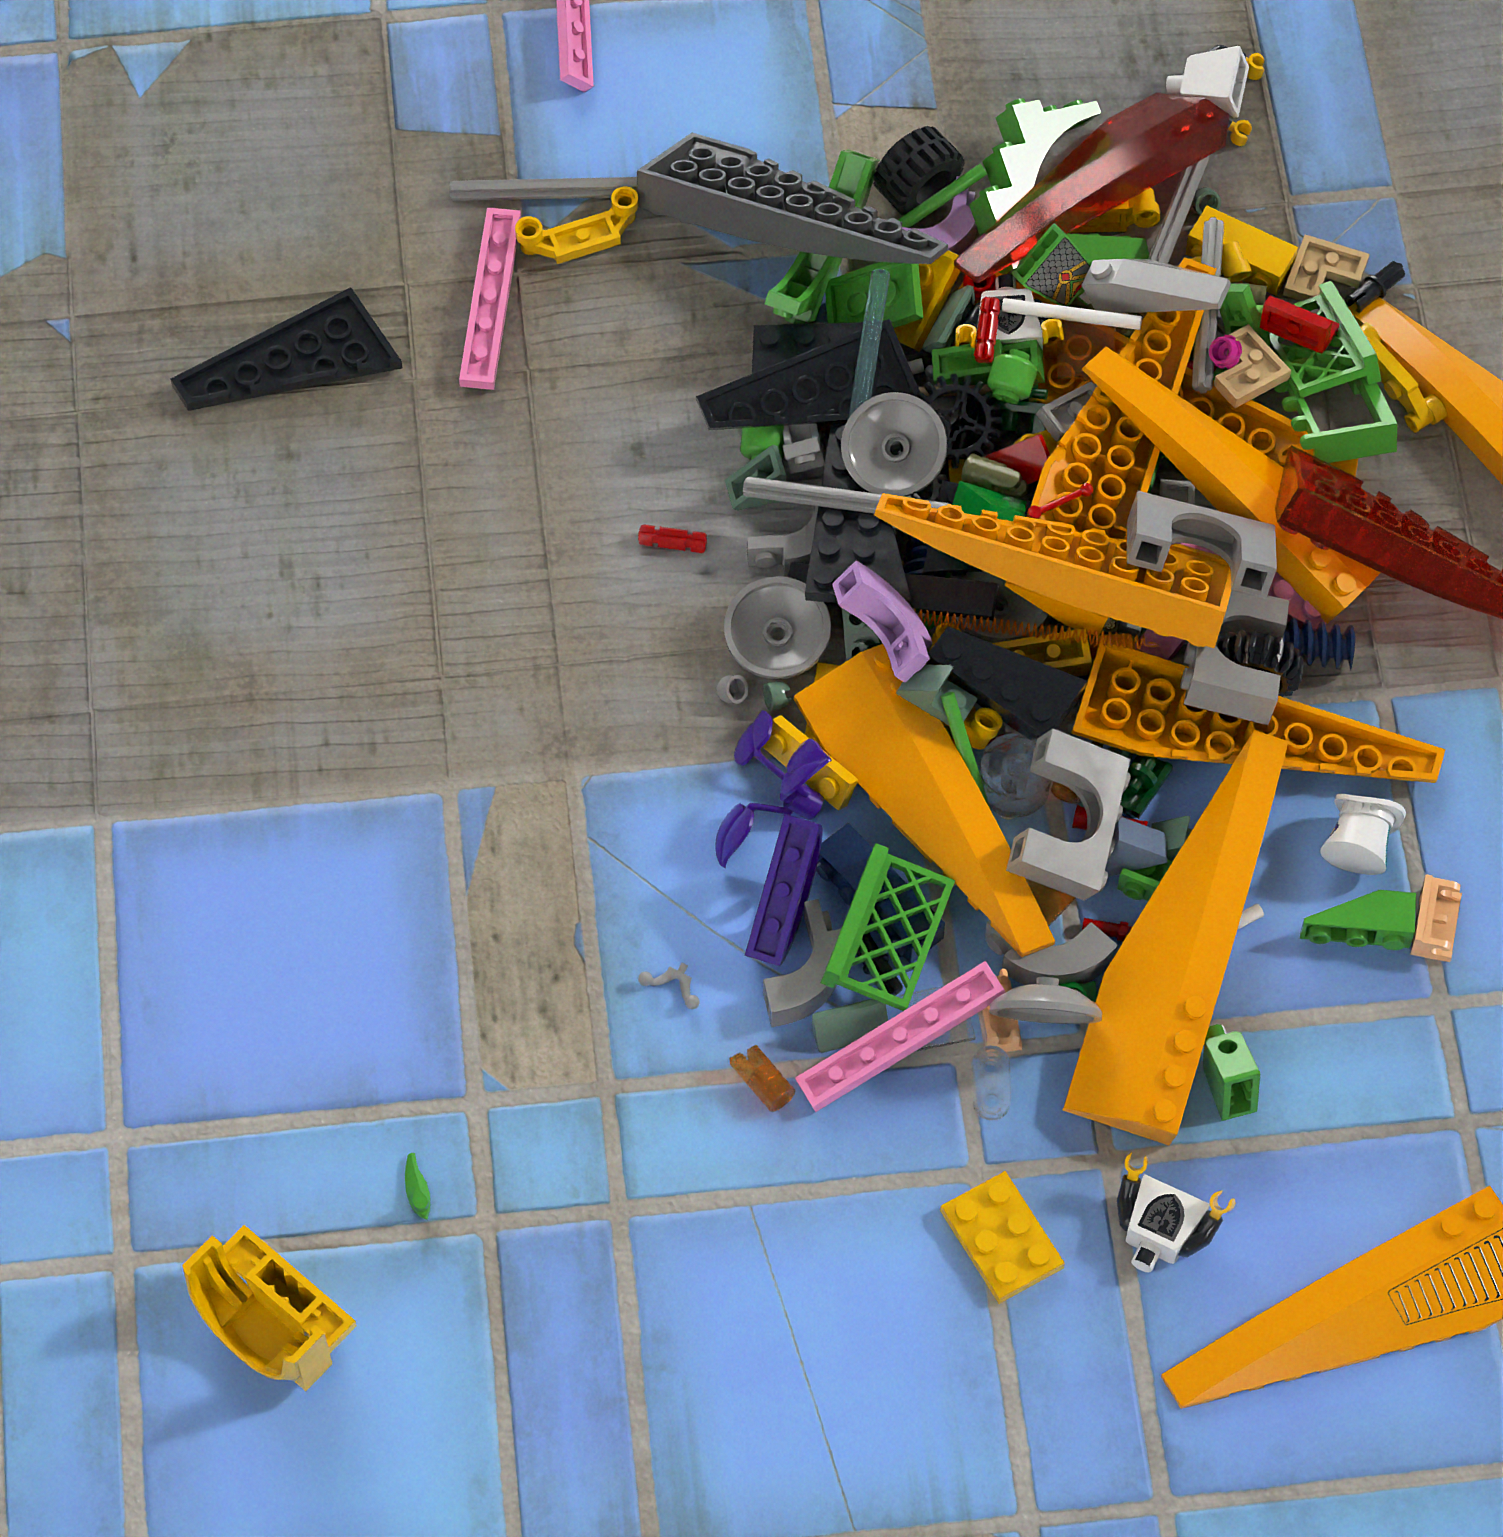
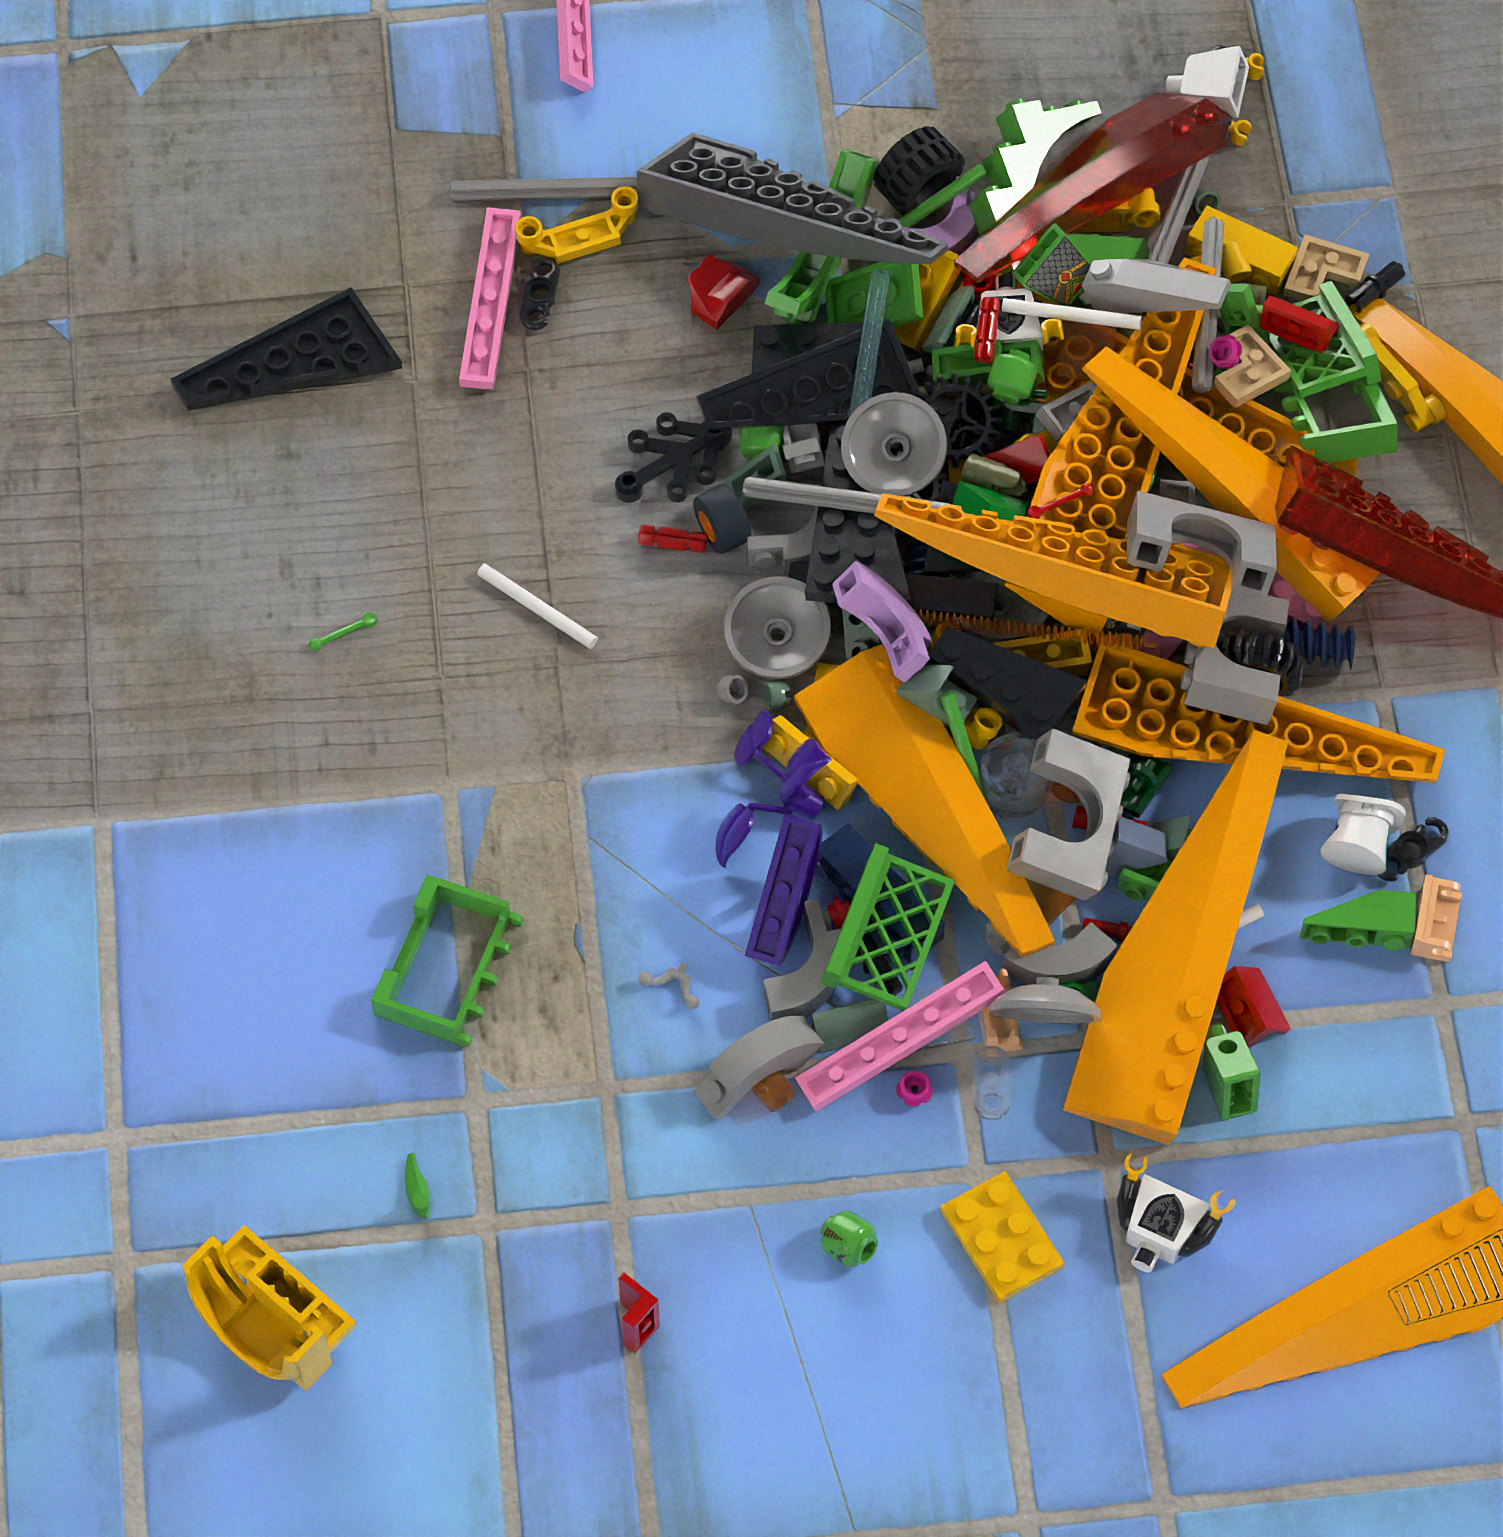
none -> bright green hinge [309,612,377,652]
none -> bright green hinge [371,874,524,1047]
none -> white bar [477,564,598,649]
none -> black piece [519,257,560,330]
none -> black plant [615,412,732,503]
none -> red panel [618,1272,660,1354]
none -> red slope [687,255,760,330]
none -> black wheel [693,484,752,554]
none -> light grey arch [693,1016,824,1119]
none -> bright green head [821,1211,878,1267]
none -> red plate [826,897,850,929]
none -> dark pink plate [896,1070,933,1107]
none -> red panel [1216,966,1291,1048]
none -> black piece [1377,817,1449,882]

